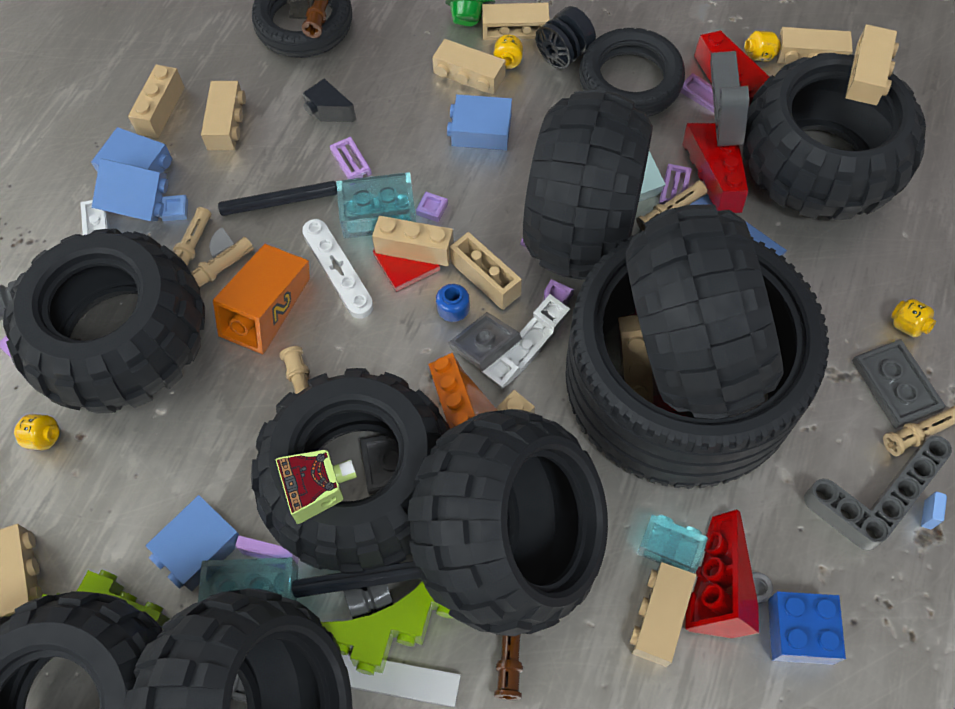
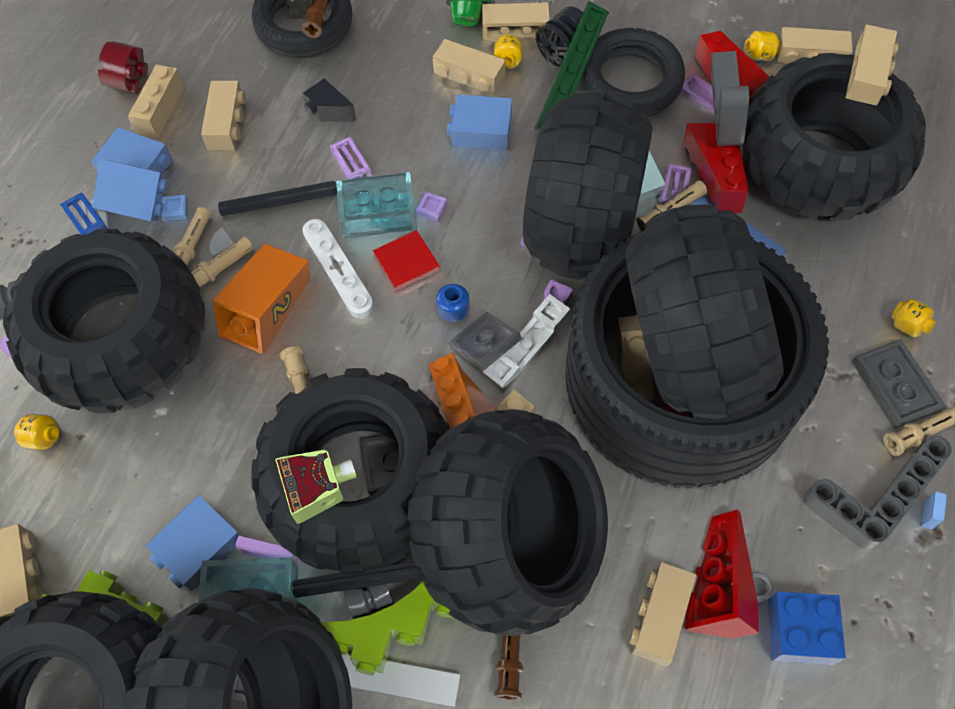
tan brick [372,216,454,266] -> none
tan brick [450,232,522,310] -> none
clear light blue brick [637,515,708,574] -> none
none -> blue tile [60,192,108,235]
none -> dark red brick [98,41,148,94]
none -> dark green tile [534,1,609,131]

